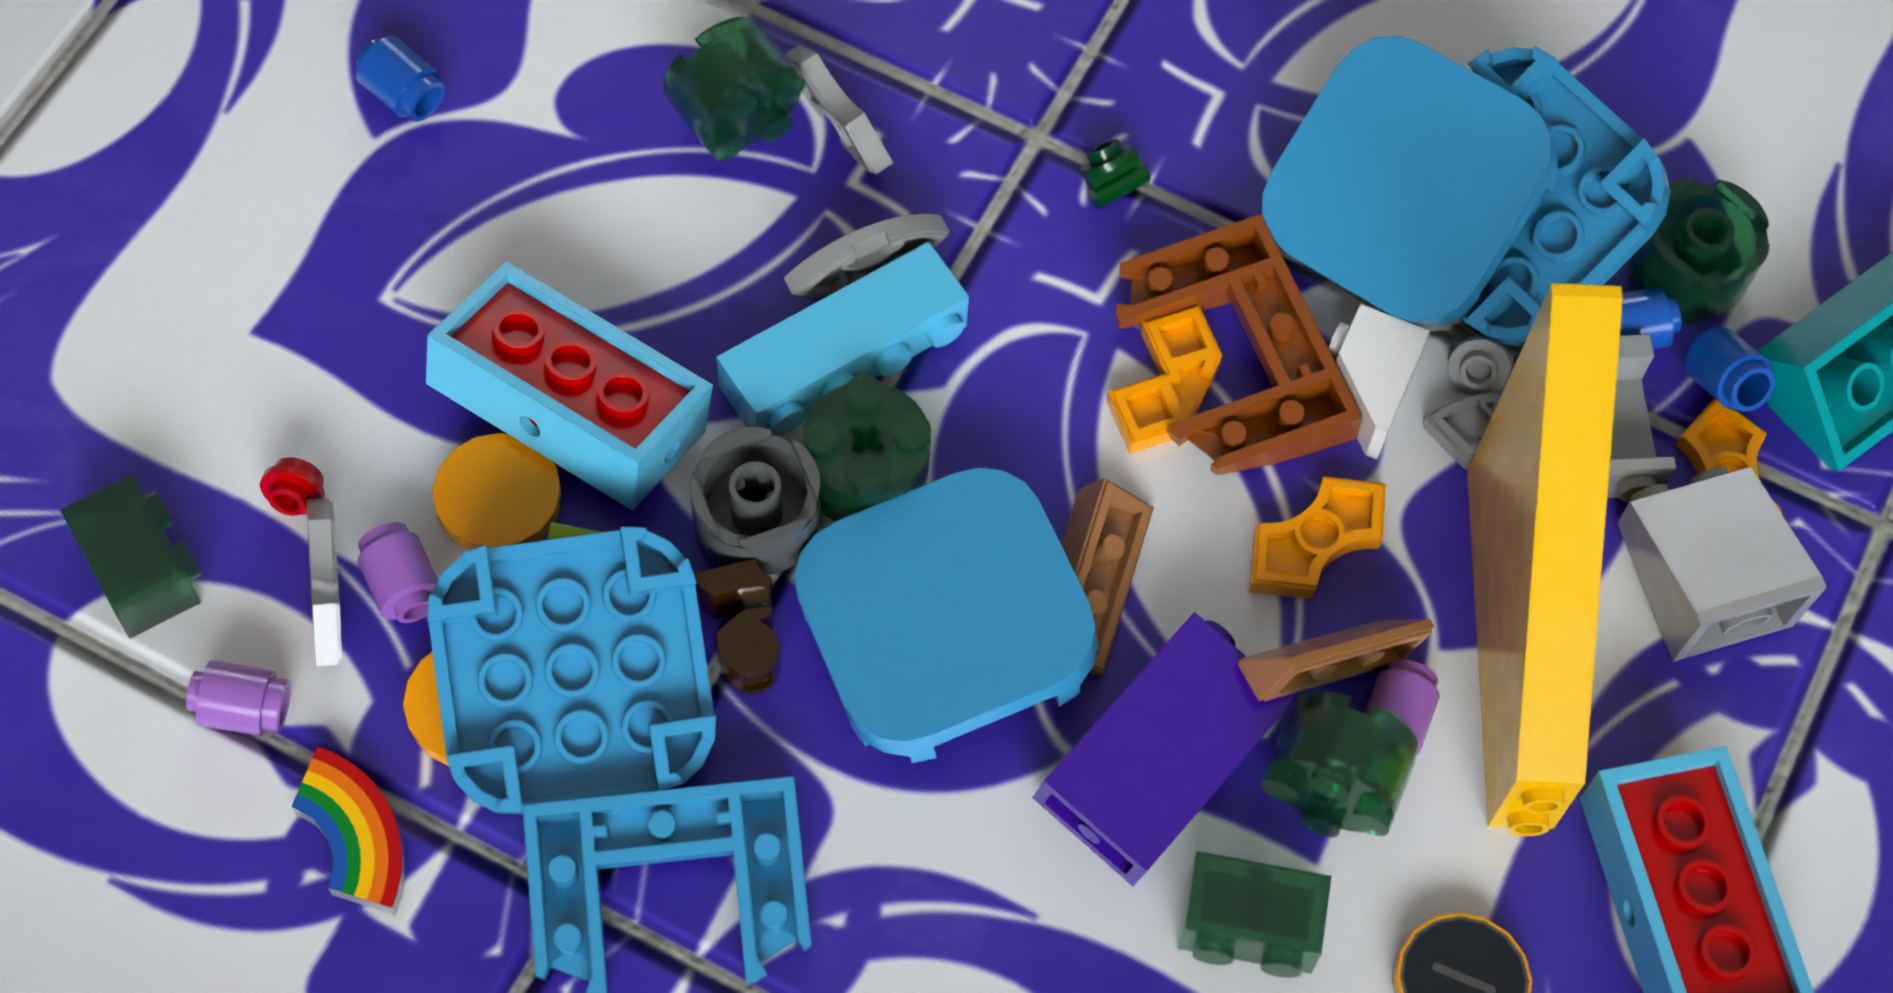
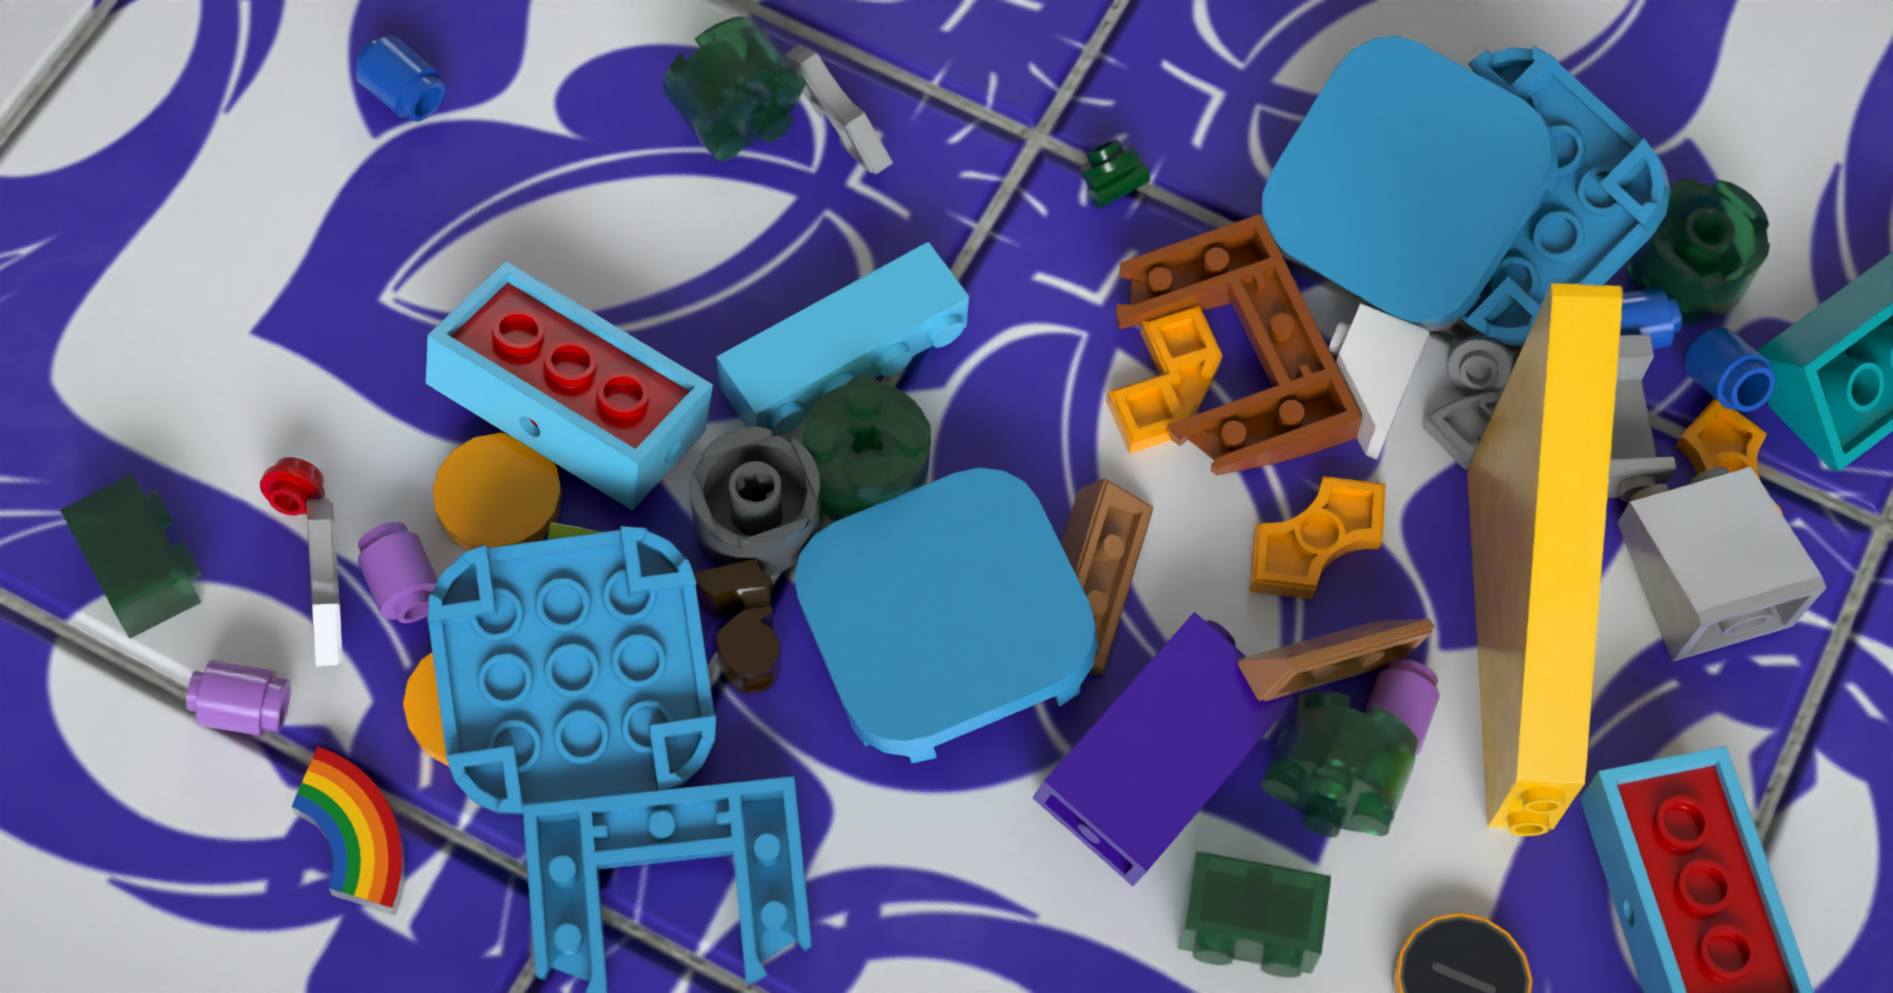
light grey tile [784,214,950,299] -> none

